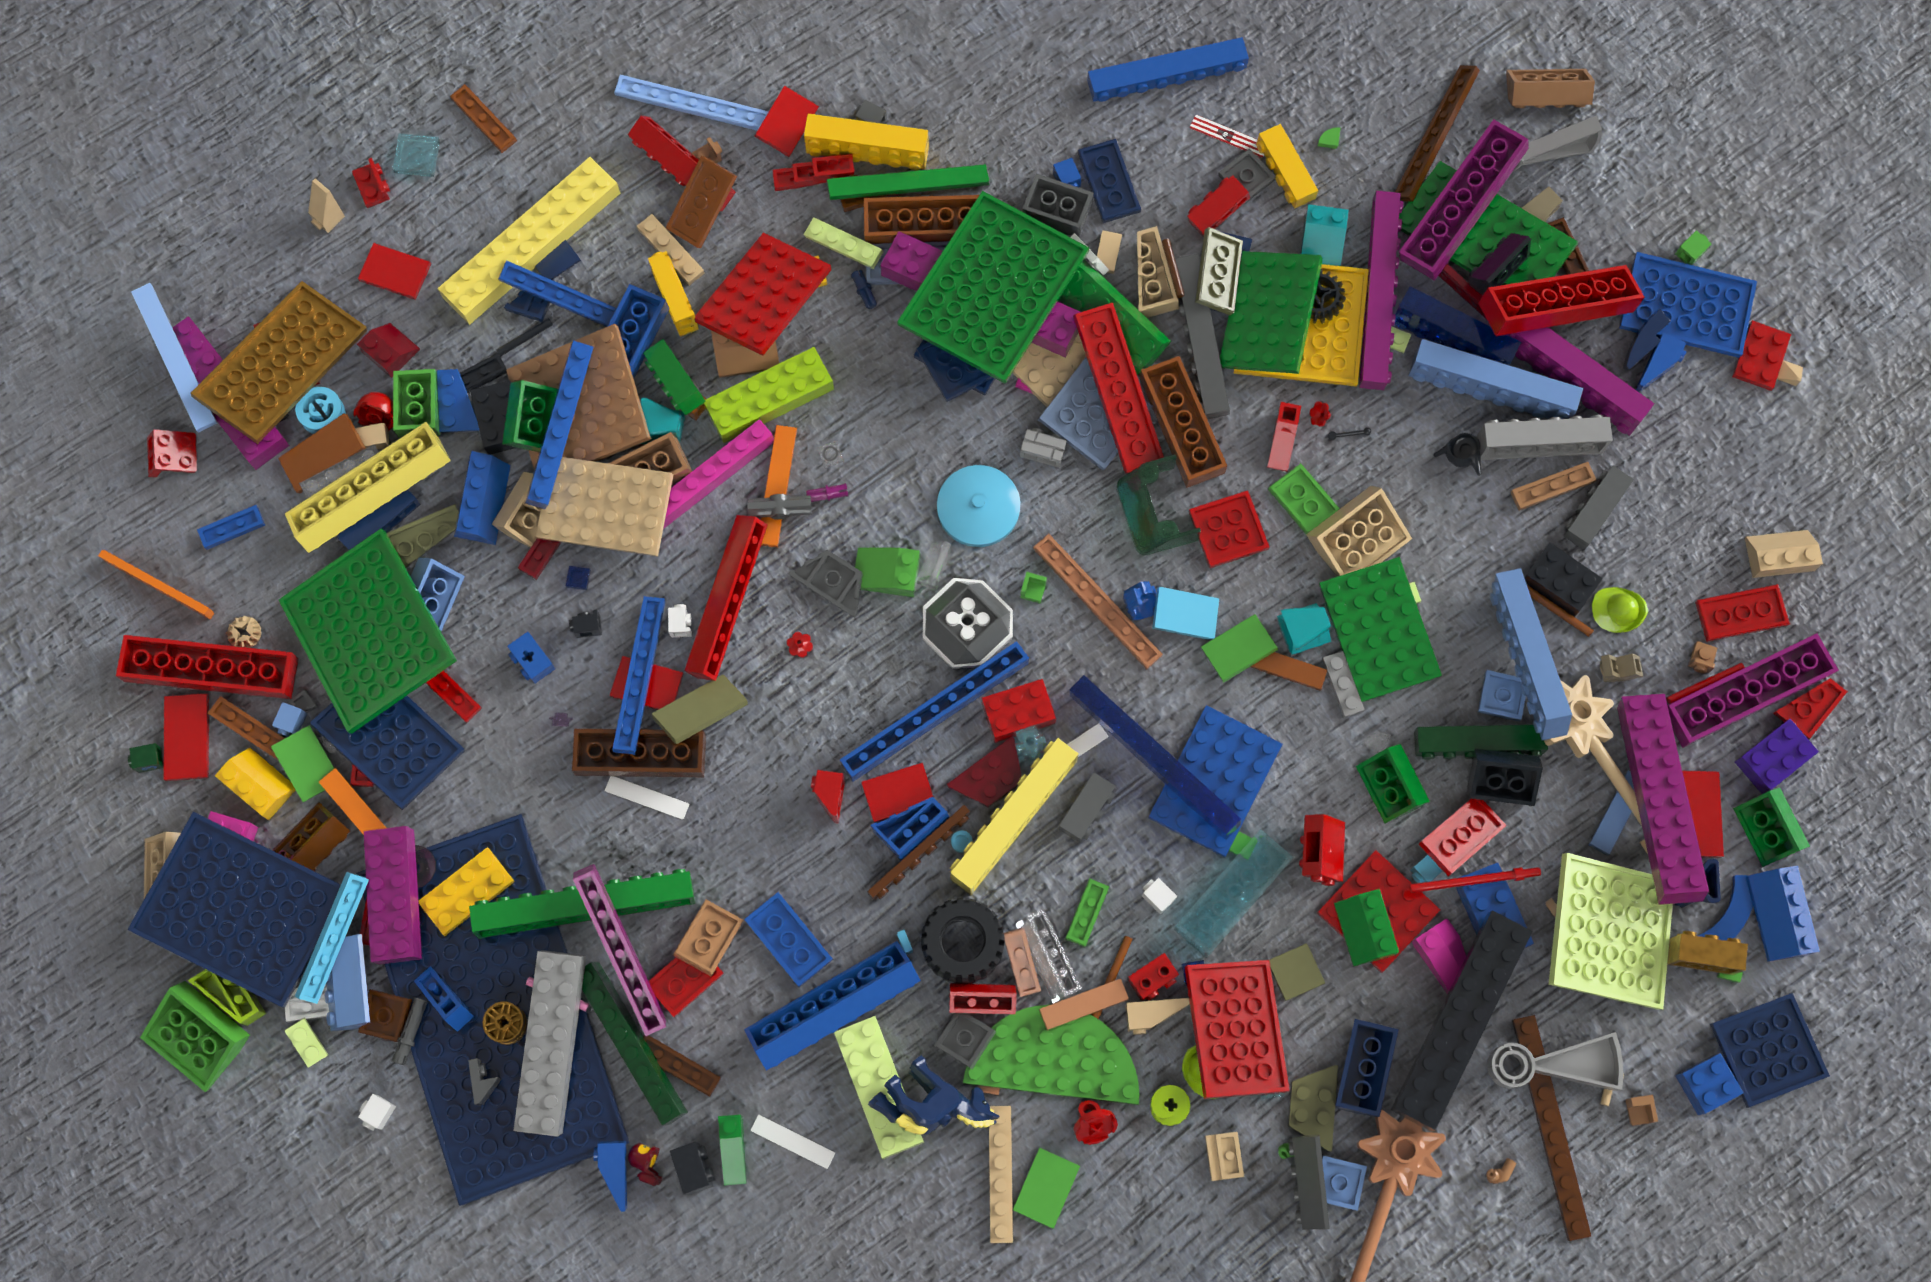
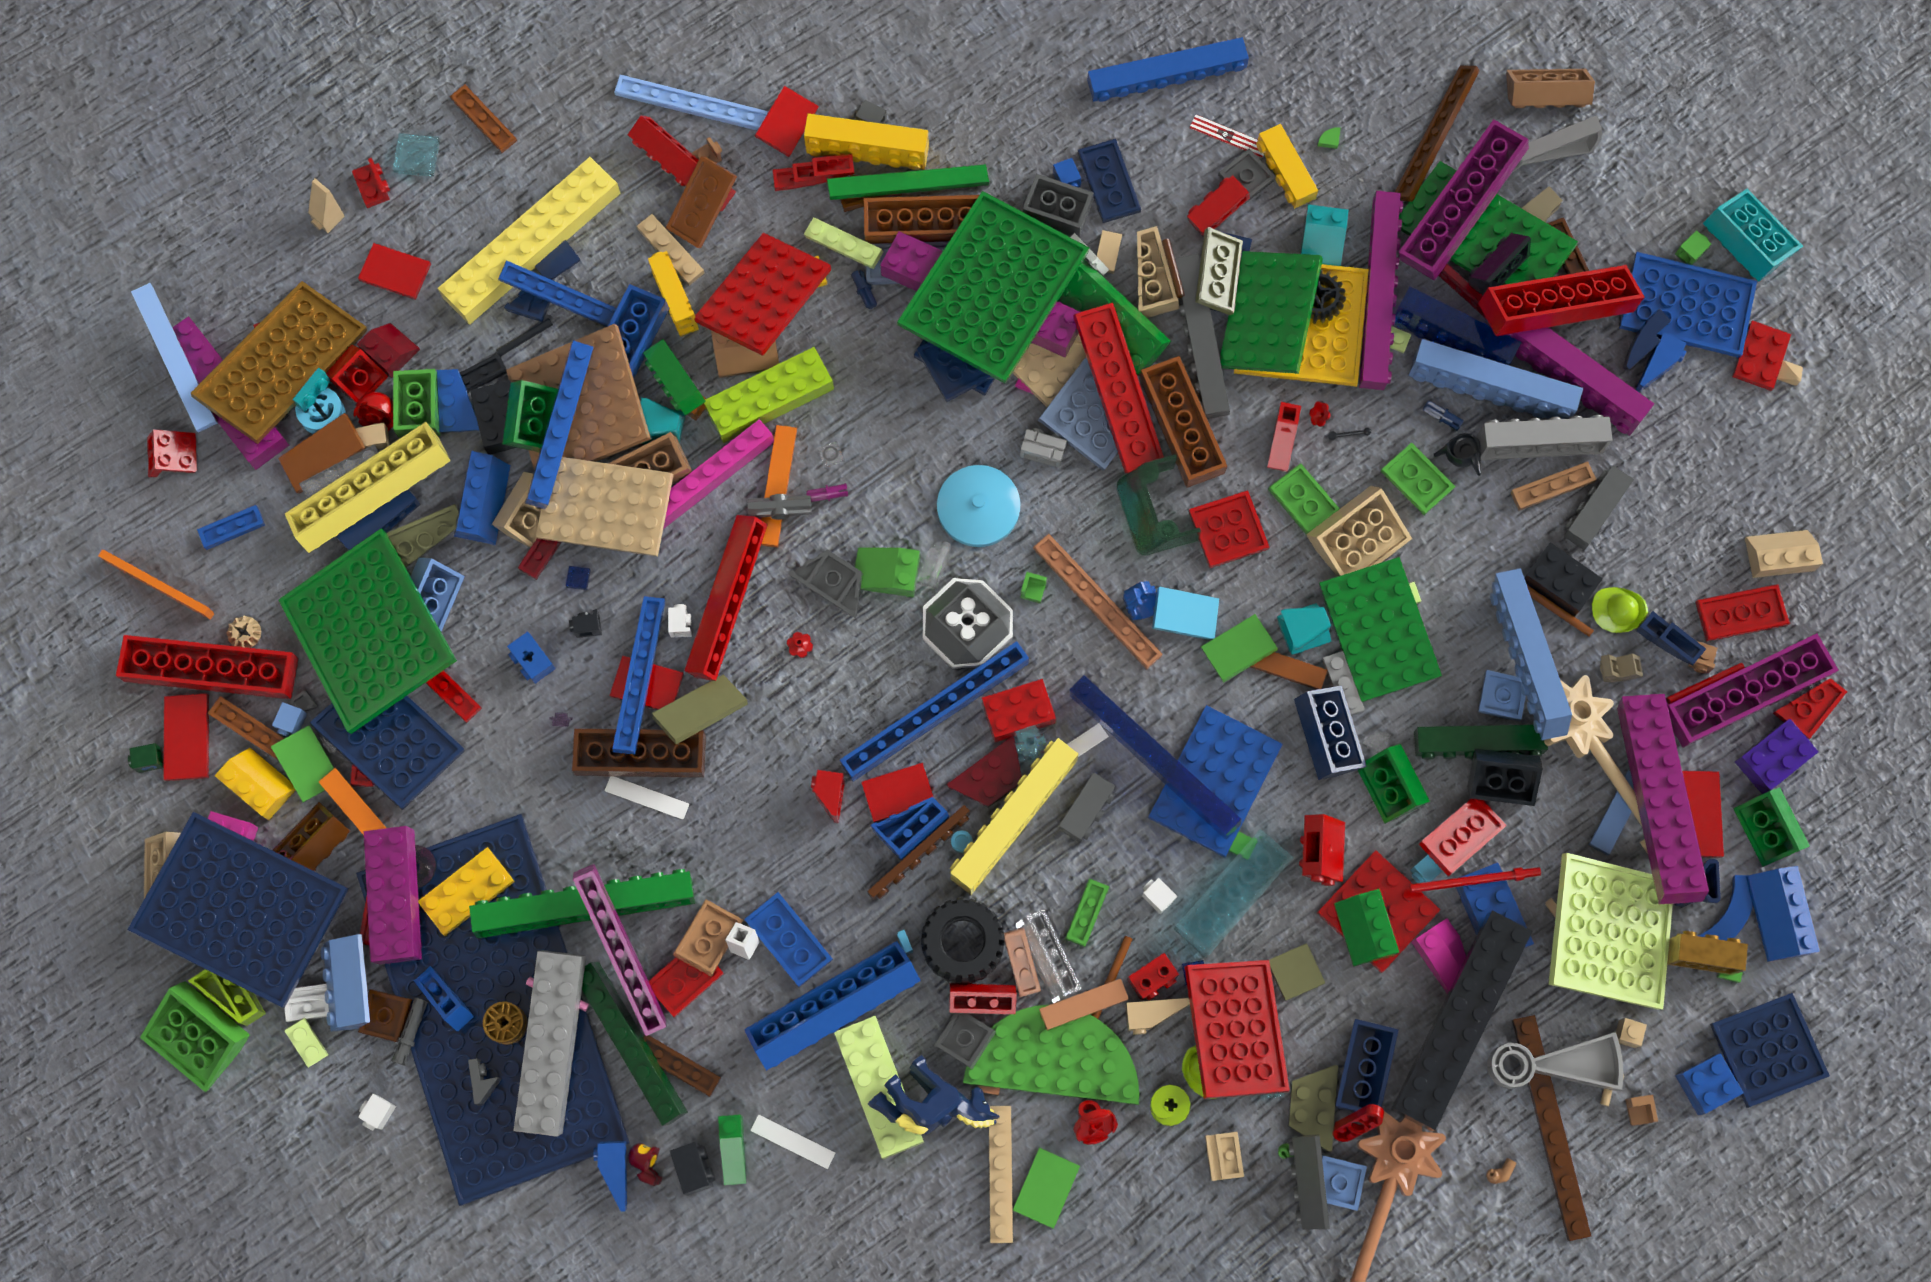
medium azure plate [295,872,369,1004] -> none
none -> teal plate [292,368,330,412]
none -> red slope [326,345,388,403]
none -> white brick [726,922,760,960]
none -> dark blue slope [1294,686,1367,780]
none -> red beam [1332,1104,1384,1142]
none -> bright green plate [1381,443,1456,516]
none -> dark blue axle [1423,400,1464,431]
none -> tan brick [1616,1018,1647,1048]
none -> dark blue slope [1636,611,1706,666]
none -> teal slope [1703,189,1803,282]

